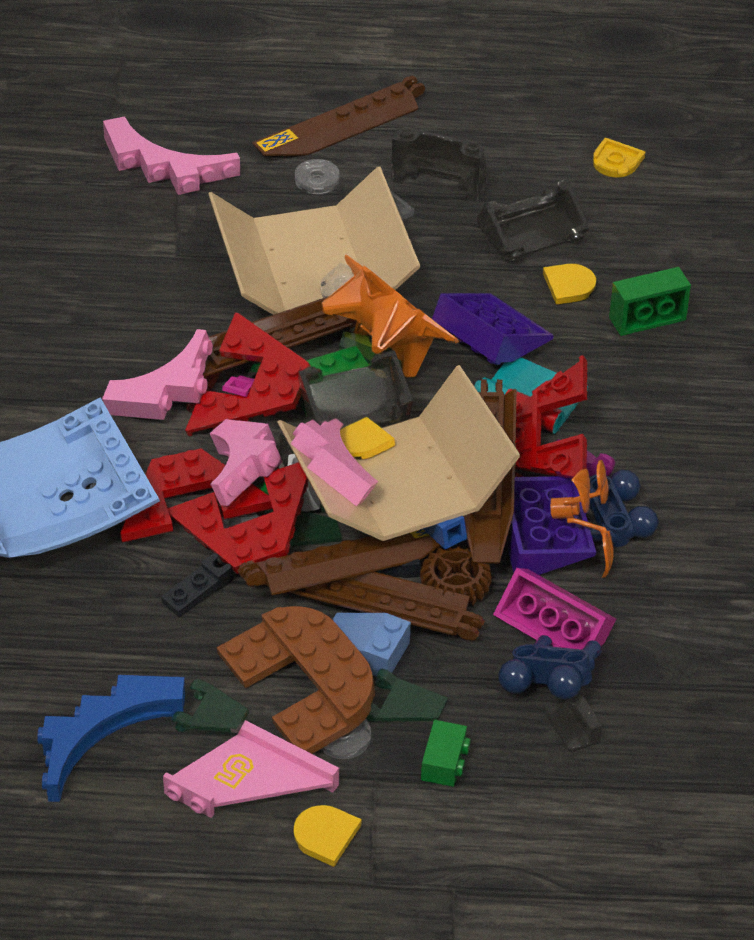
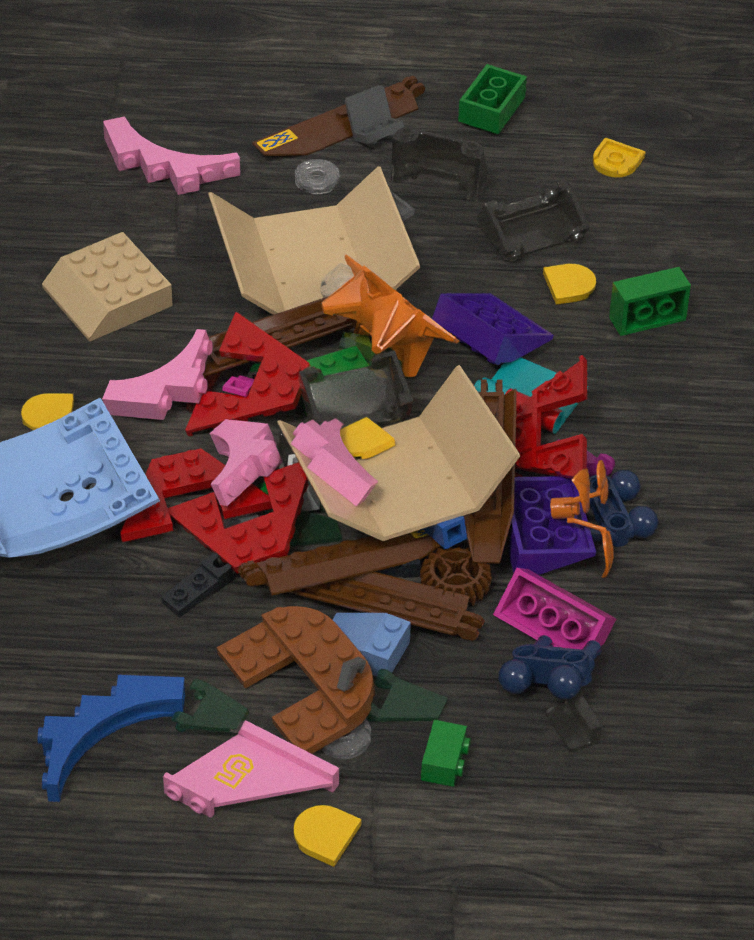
none -> yellow tile [21,393,74,430]
none -> tan slope [42,232,173,342]
none -> dark grey tile [337,657,366,692]
none -> dark grey bracket [345,85,405,146]
none -> green brick [458,64,527,134]

